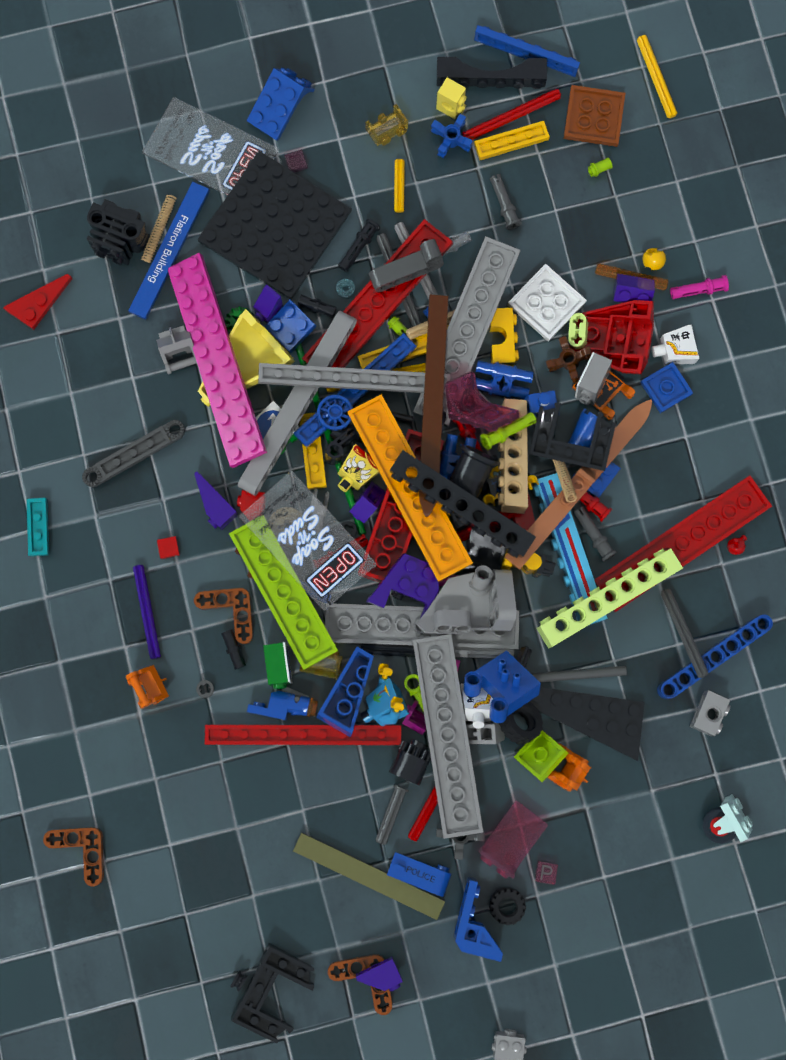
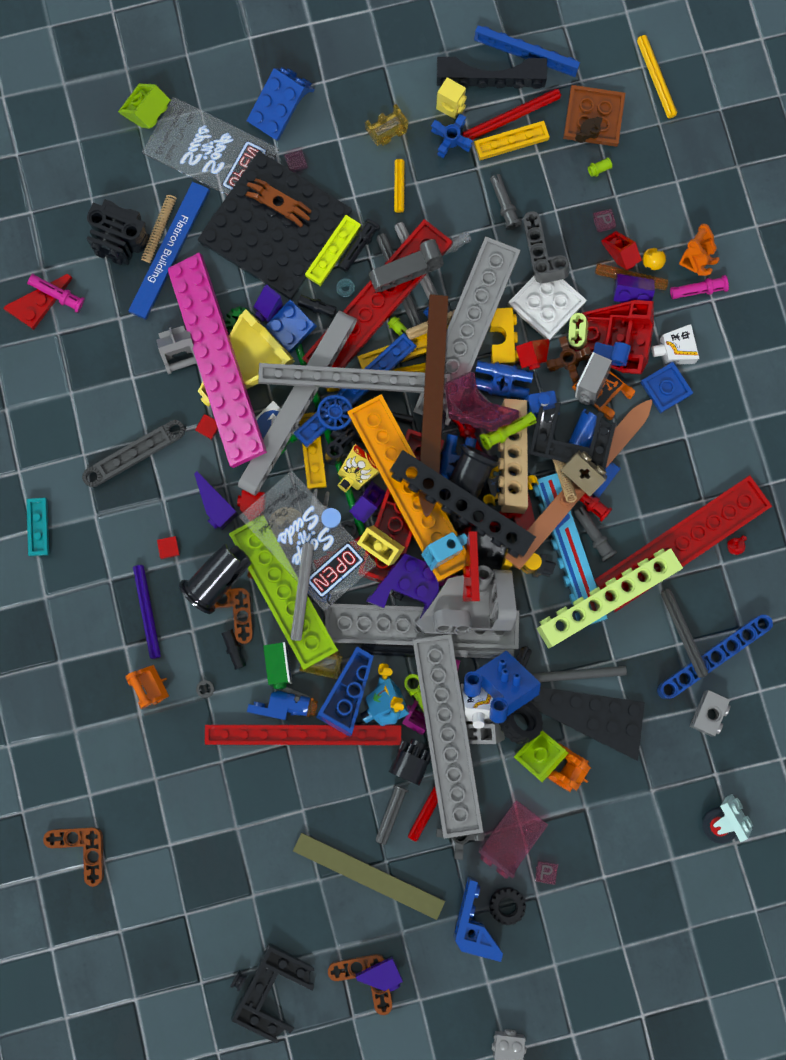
blue door [387,852,452,897] -> none
none -> dark pink pin [27,274,85,313]
none -> lime slope [118,83,171,129]
none -> black piece [179,544,251,614]
none -> red tile [195,414,218,440]
none -> dark orange piece [246,179,311,227]
none -> light grey axle [291,543,314,641]
none -> neon yellow plate [305,215,361,286]
none -> light blue tile [321,508,341,528]
none -> light yellow brick [357,525,405,566]
none -> medium azure torso [421,532,468,571]
none -> red wing [463,531,480,602]
none -> red slope [515,339,550,370]
none -> dark grey beam [523,211,569,283]
none -> dark tan brick [561,450,607,496]
none -> dark brown piece [575,116,603,143]
none -> clear pink tile [593,209,616,232]
none -> blue panel [593,342,631,366]
none -> red slope [601,231,642,270]
none -> orange piece [679,224,720,276]

